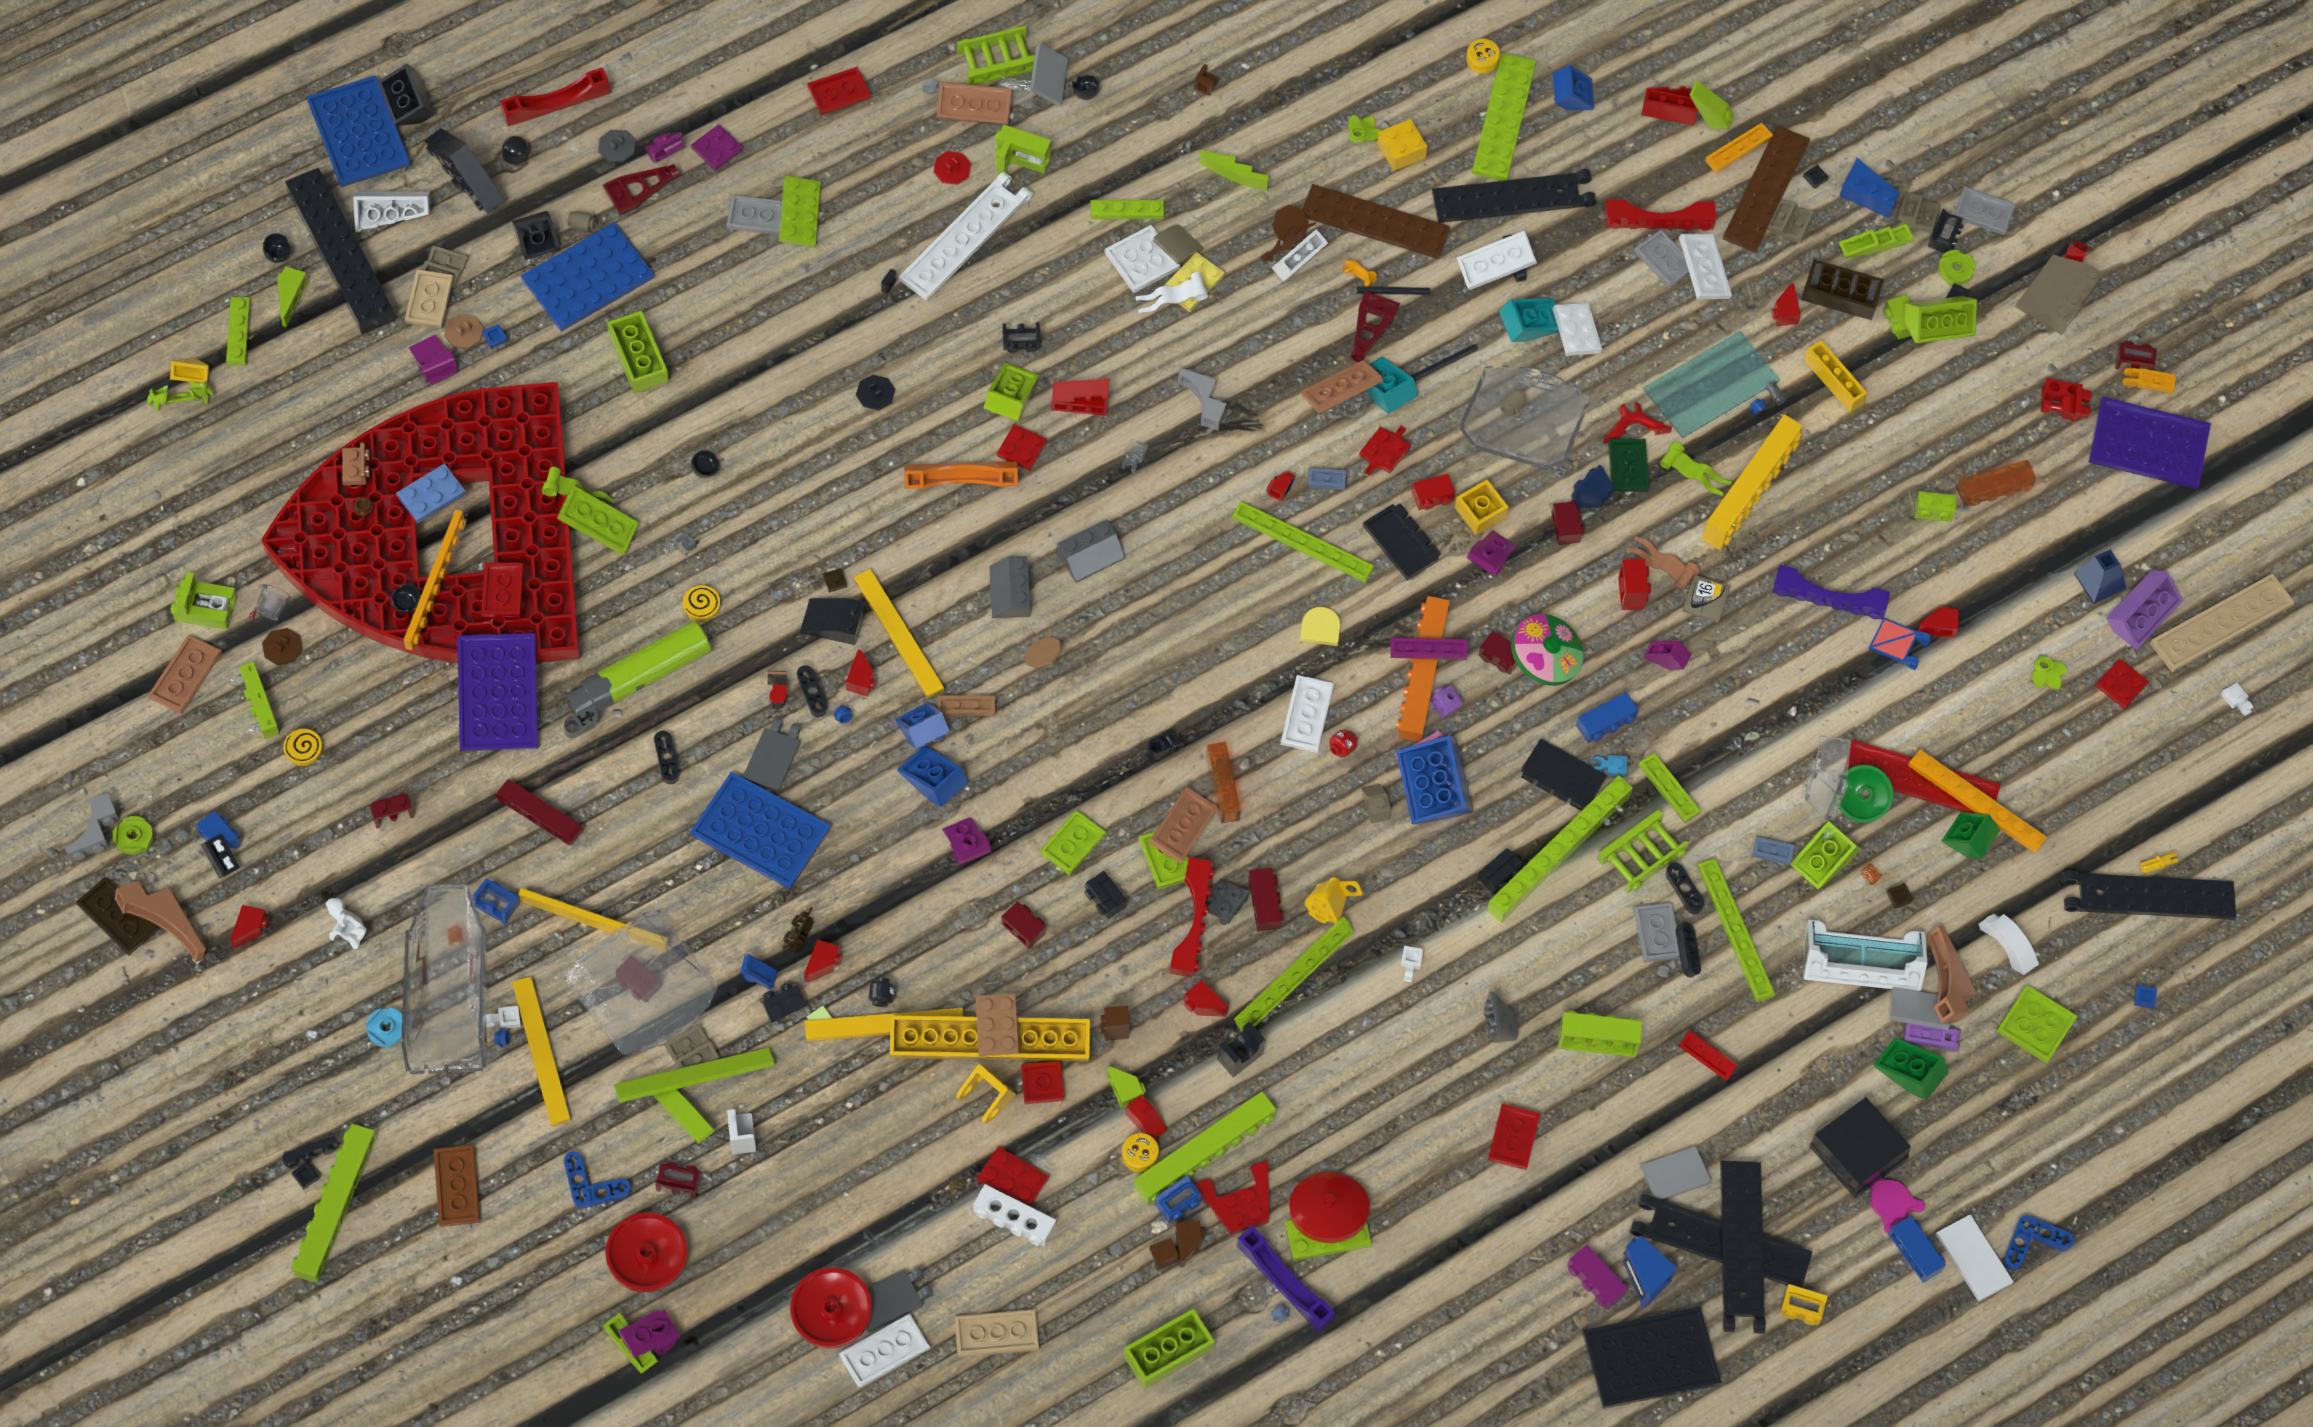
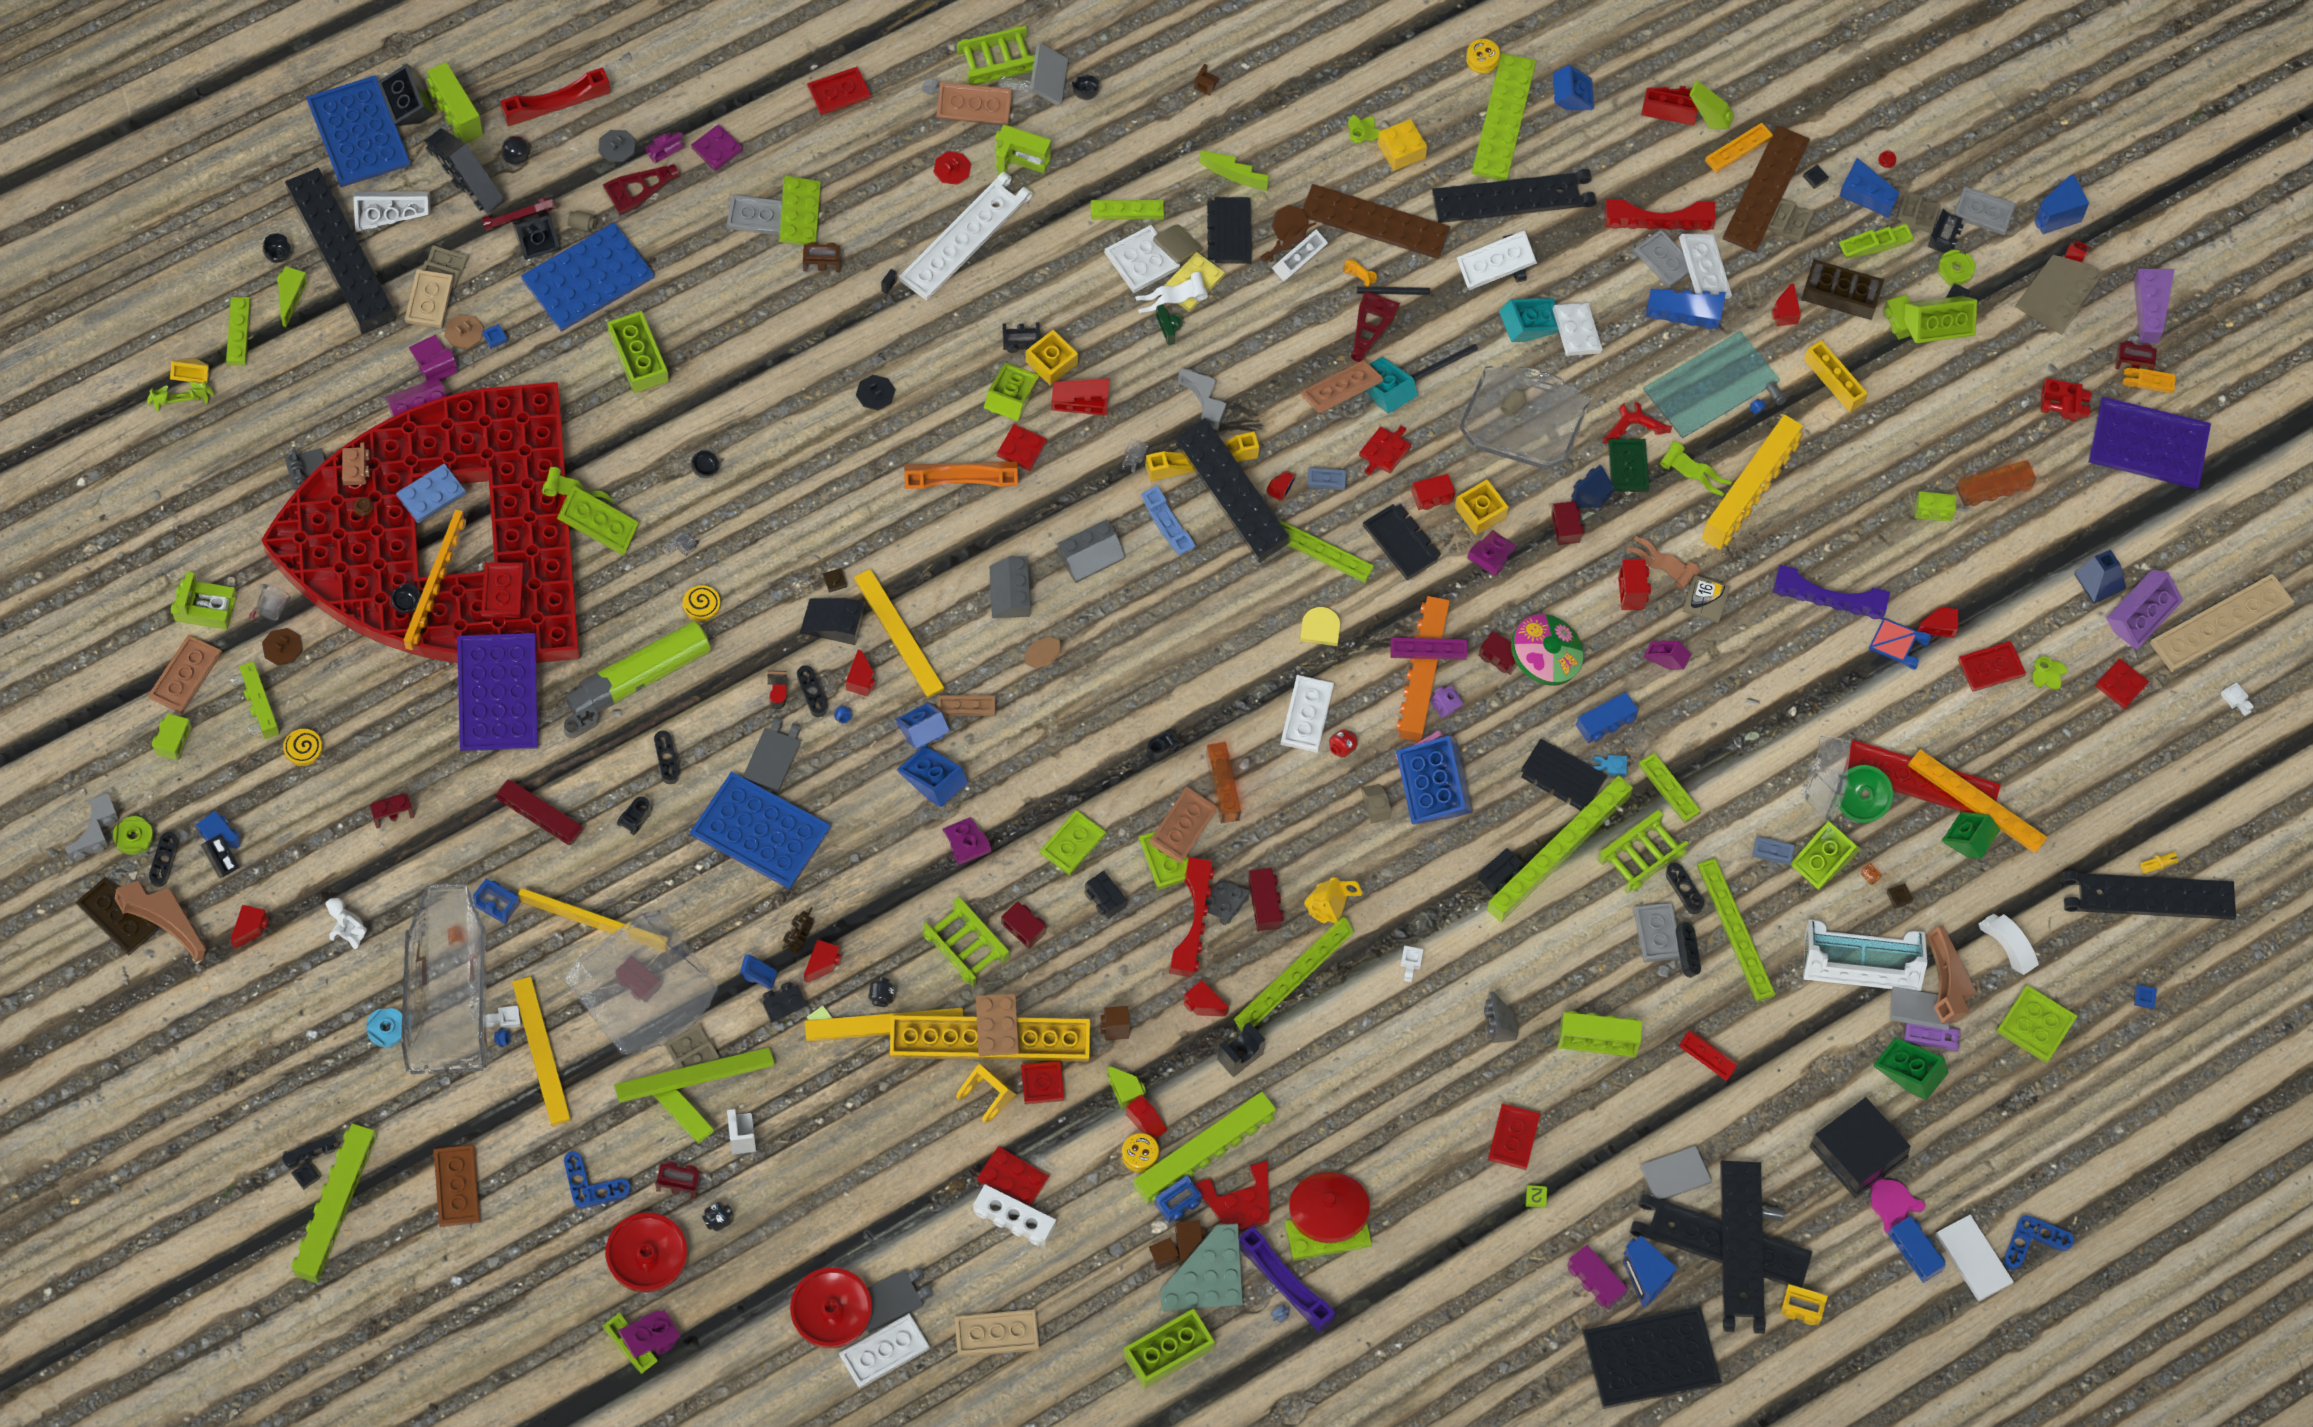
none -> black beam [149,832,179,887]
none -> lime brick [152,713,192,761]
none -> dark grey hinge [284,448,325,490]
none -> magenta brick [385,378,446,416]
none -> lime brick [426,62,483,143]
none -> dark red plate [482,197,558,231]
none -> black piece [617,797,651,836]
none -> black head [702,1201,734,1232]
none -> reddish brown window [803,242,841,272]
none -> lime fence [922,897,1009,987]
none -> yellow brick [1025,330,1078,386]
none -> medium blue slope [1141,486,1196,556]
none -> yellow arch [1145,432,1259,482]
none -> dark green tile [1156,304,1183,345]
none -> sand green plate [1160,1223,1243,1311]
none -> black brick [1175,418,1290,563]
none -> black hinge [1207,197,1252,264]
none -> lime tile [1526,1185,1547,1208]
none -> blue wedge [1646,289,1726,329]
none -> dark grey axle [1762,1204,1785,1222]
none -> red plate [1878,150,1897,168]
none -> red plate [1958,641,2026,692]
none -> blue slope [2035,174,2089,234]
none -> medium lavender wedge [2134,269,2175,343]

